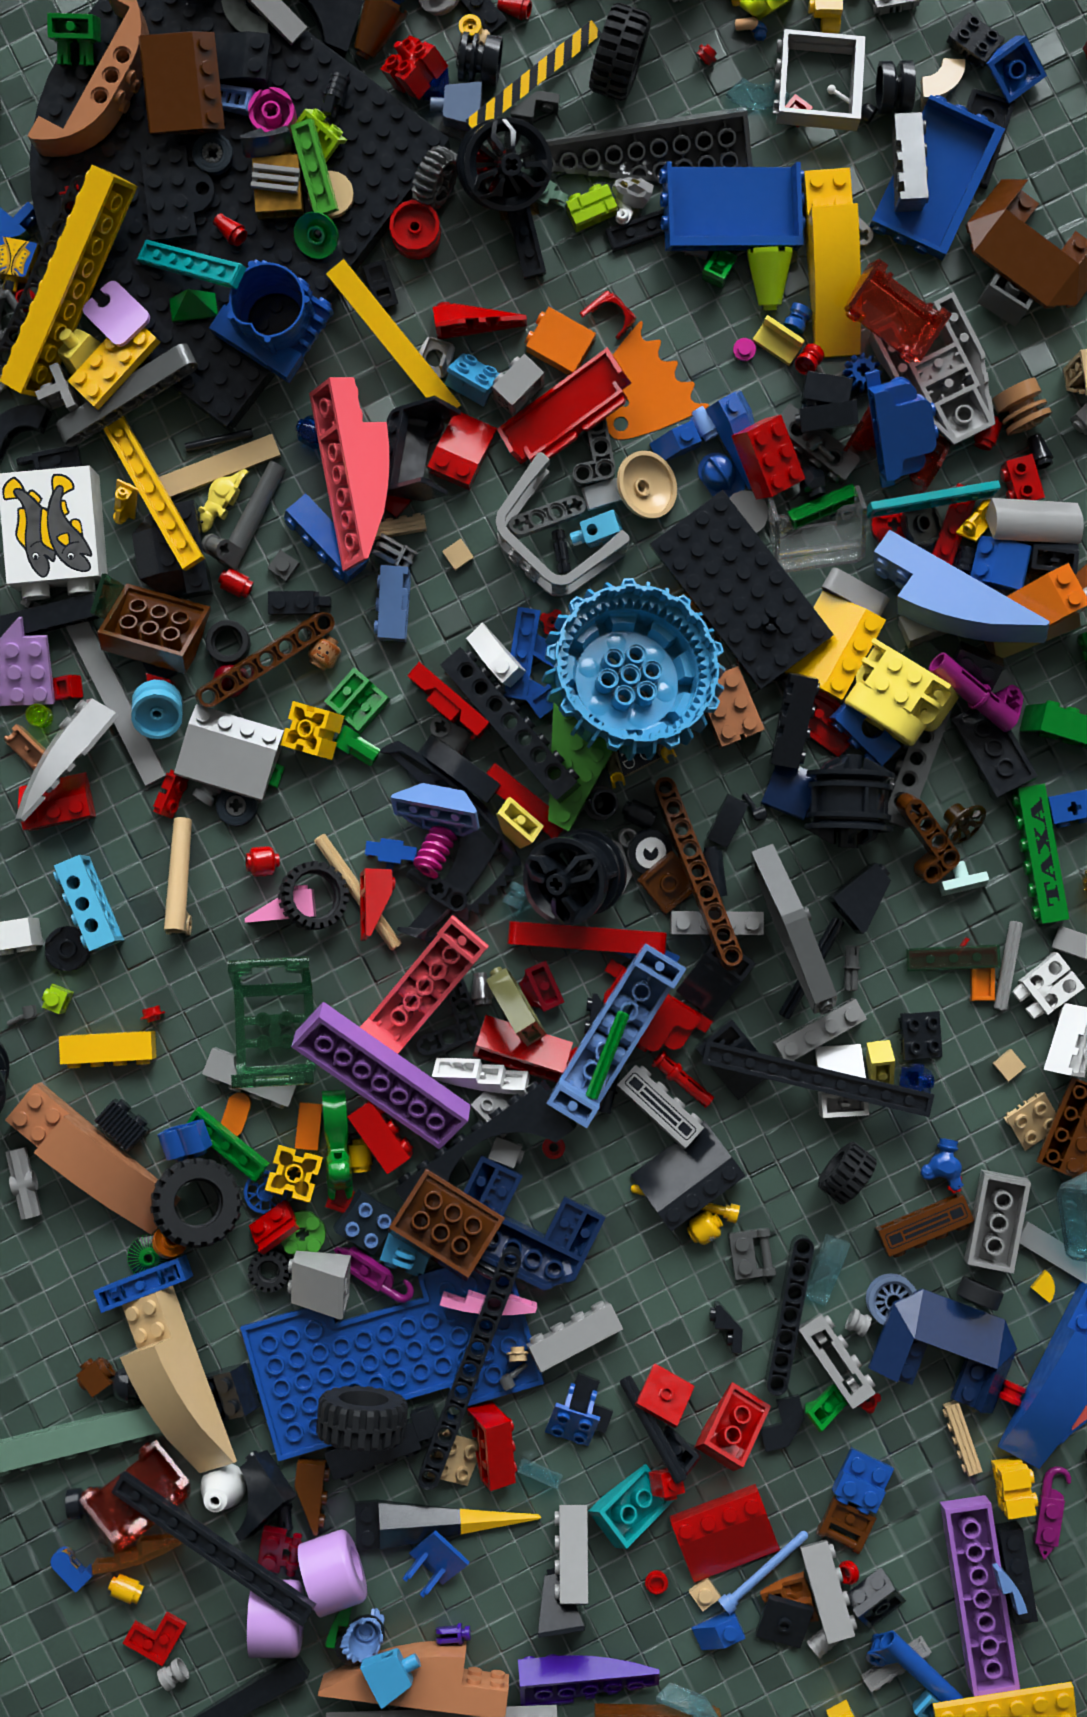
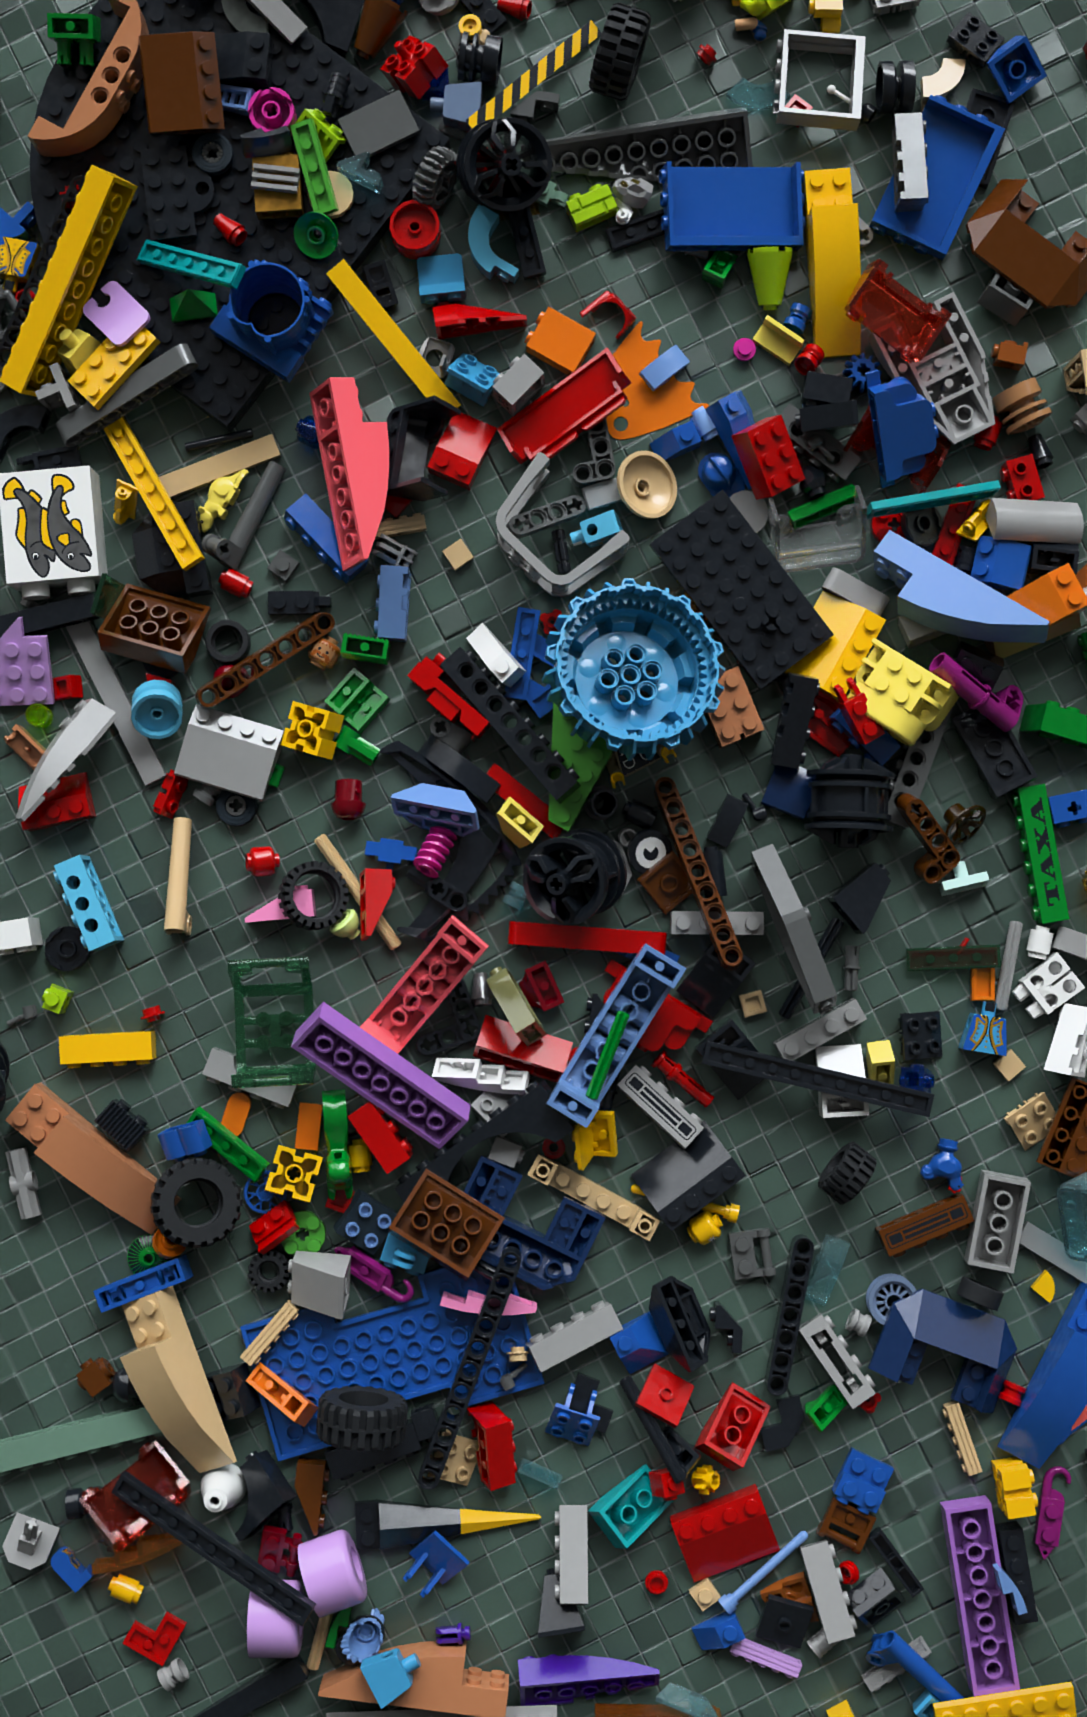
none -> light grey piece [2,1512,60,1571]
none -> tan piece [240,1300,300,1366]
none -> orange slope [246,1362,318,1427]
none -> tan axle [306,1614,333,1671]
none -> yellowish green brick [330,909,360,940]
none -> dark red piece [331,779,366,820]
none -> clear light blue slope [336,151,383,194]
none -> dark grey tile [338,90,420,163]
none -> green brick [340,633,391,665]
none -> dark azure bracket [417,253,466,304]
none -> red tile [421,652,446,679]
none -> medium azure arch [468,204,519,284]
none -> tan slope [527,1154,660,1241]
none -> yellow bracket [572,1110,618,1171]
none -> blue slope [609,1312,669,1374]
none -> medium blue slope [639,345,690,391]
none -> black wedge [649,1276,710,1372]
none -> yellow gear [691,1464,720,1495]
none -> lavender piece [728,1639,802,1678]
none -> tan tile [738,990,767,1018]
none -> red hinge [833,677,885,745]
none -> black piece [868,1526,924,1598]
none -> torso [958,1001,1007,1056]
none -> dark orange brick [991,340,1028,371]
none -> white brick [1026,925,1054,960]

